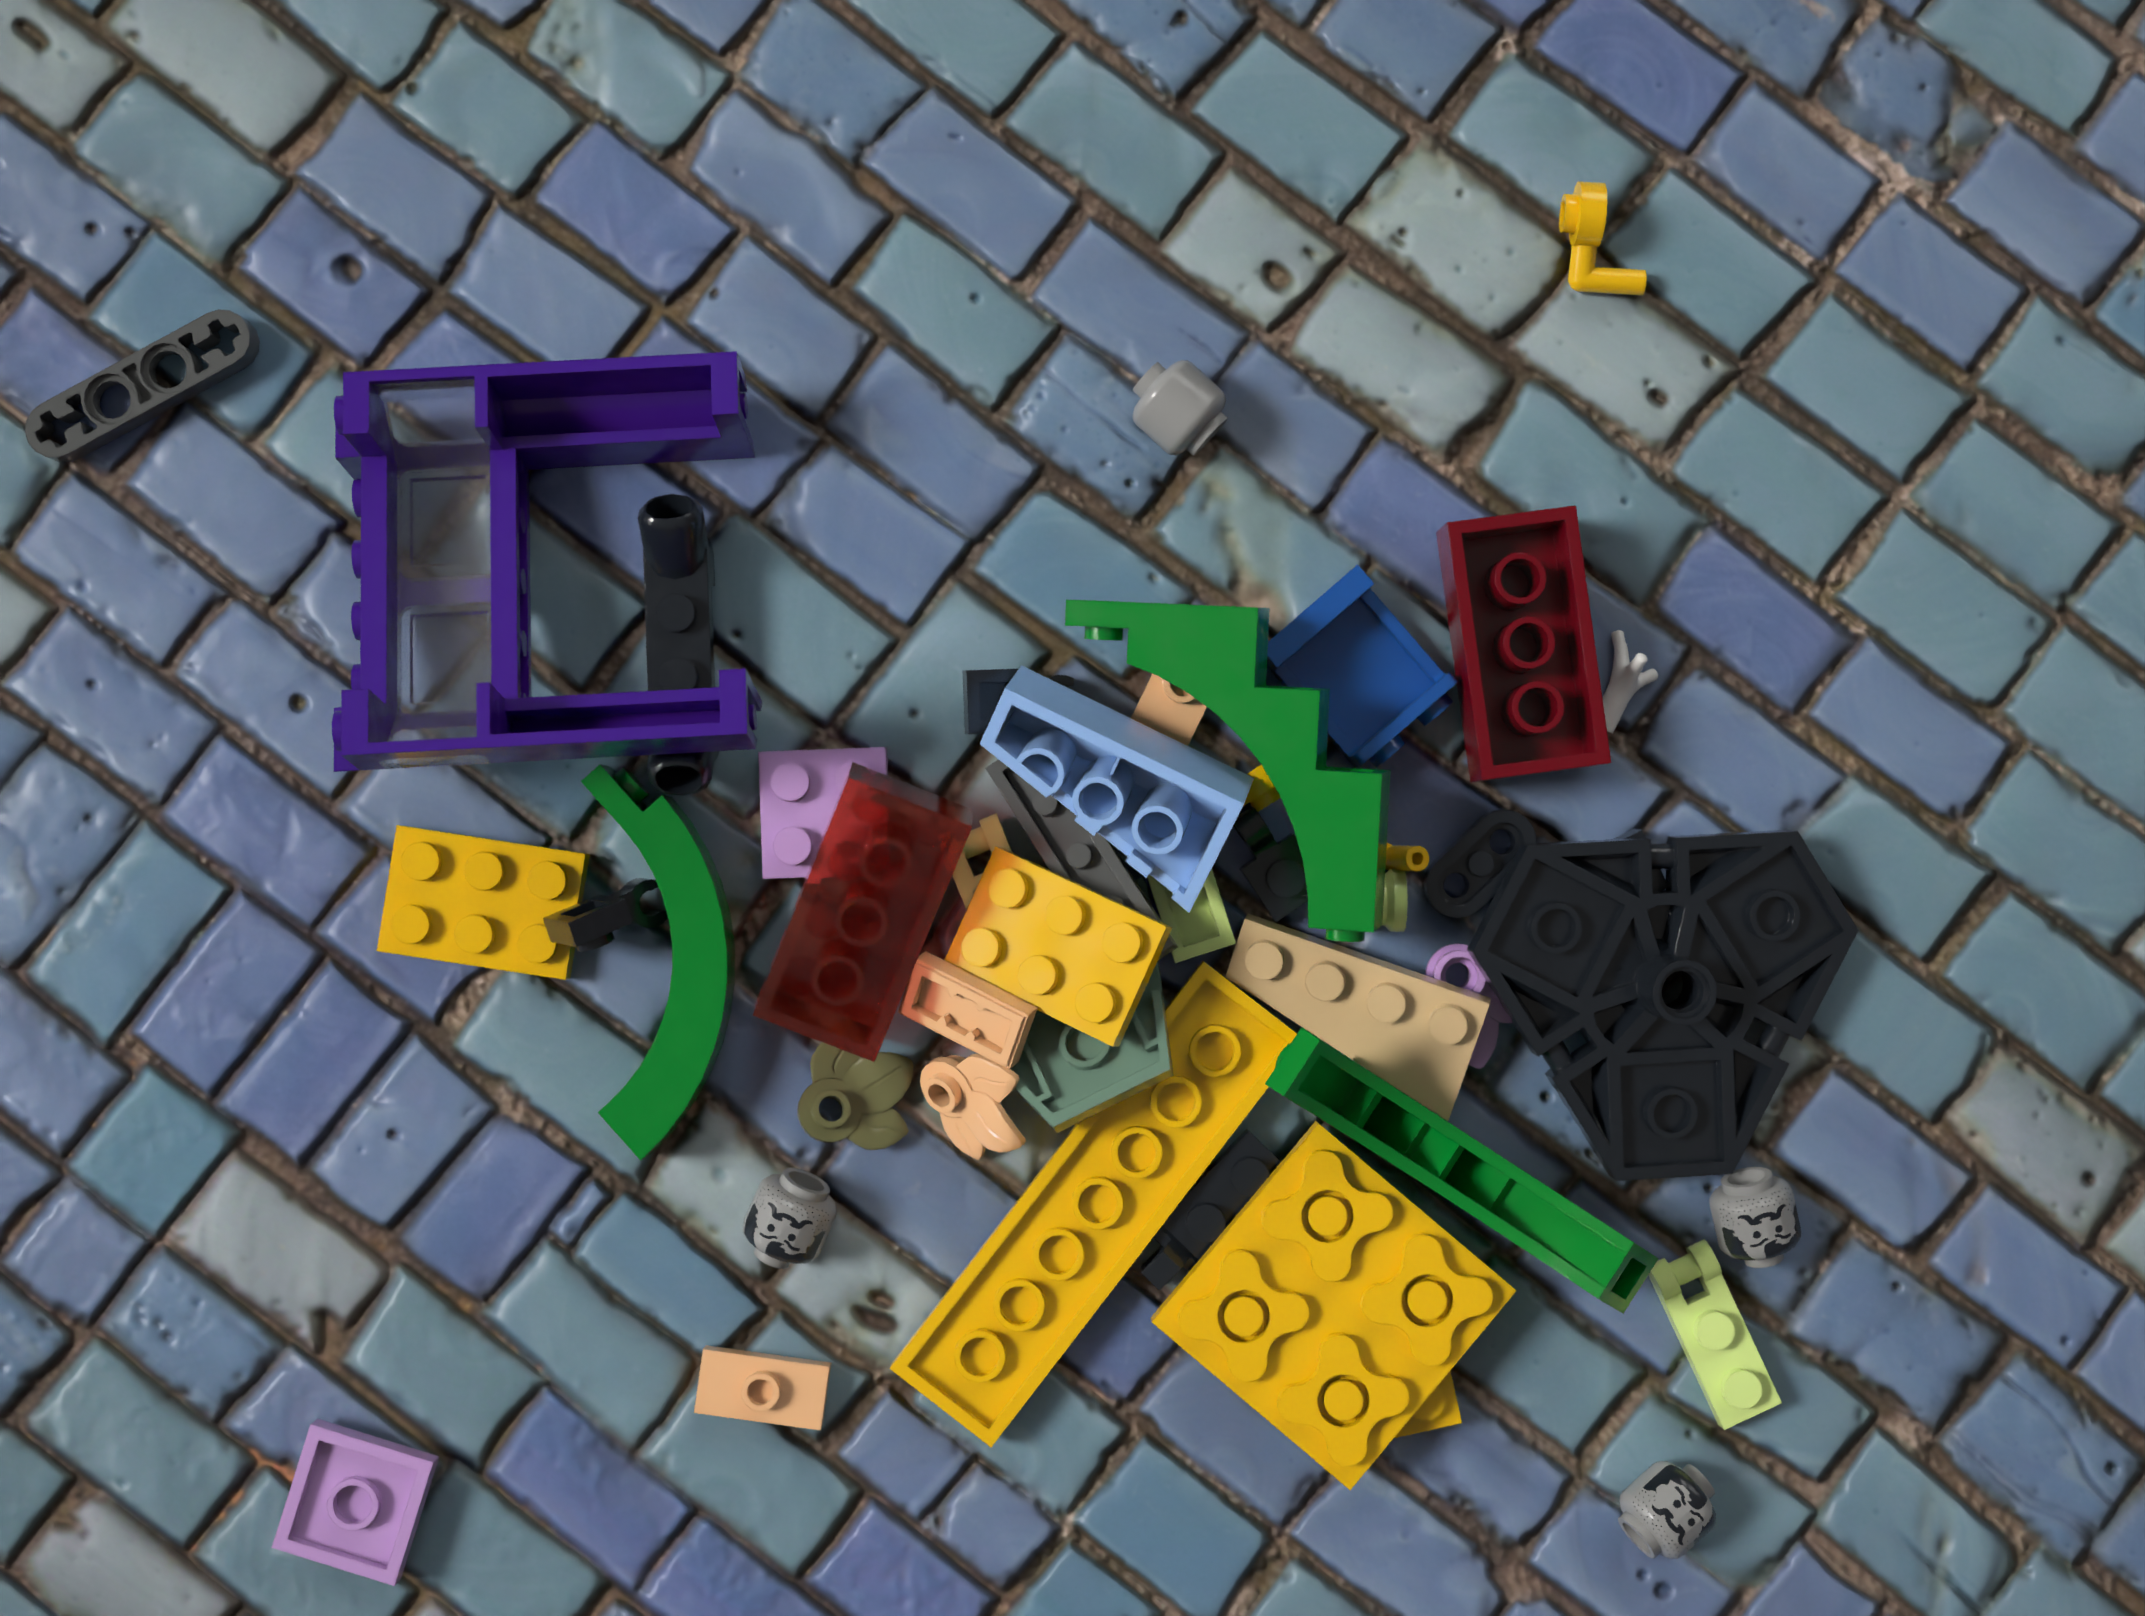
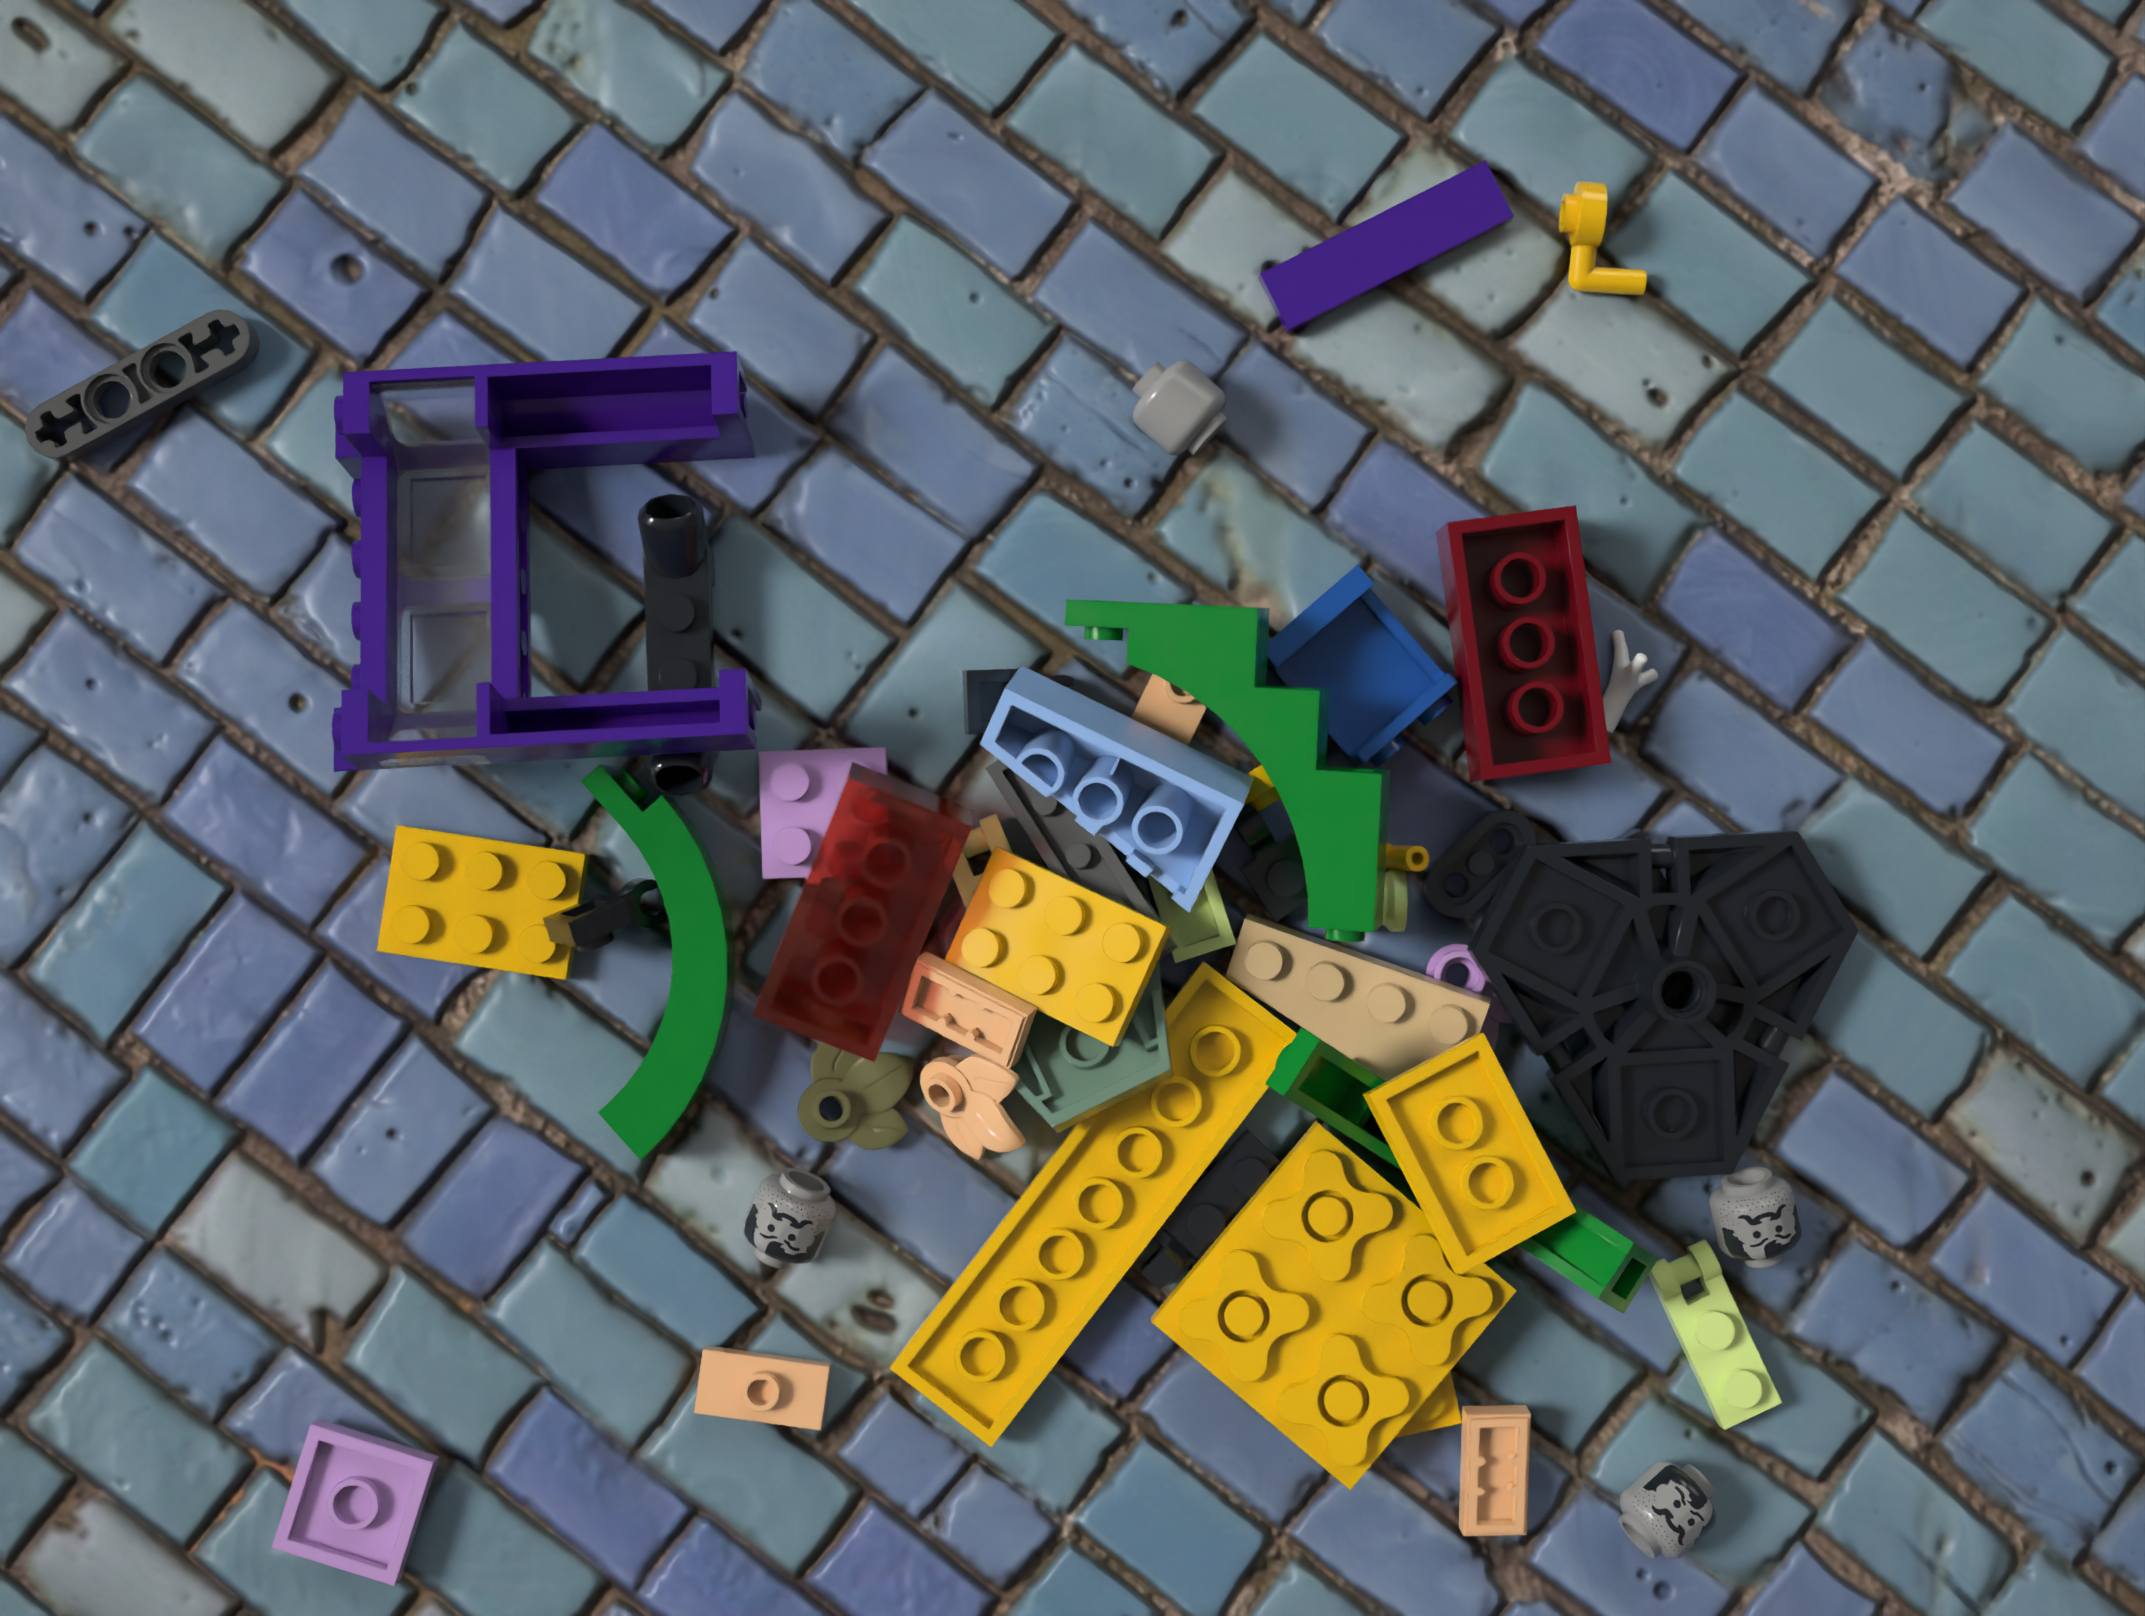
none -> dark purple tile [1258,160,1514,334]
none -> yellow plate [1363,1033,1576,1275]
none -> light nougat plate [1459,1405,1531,1536]

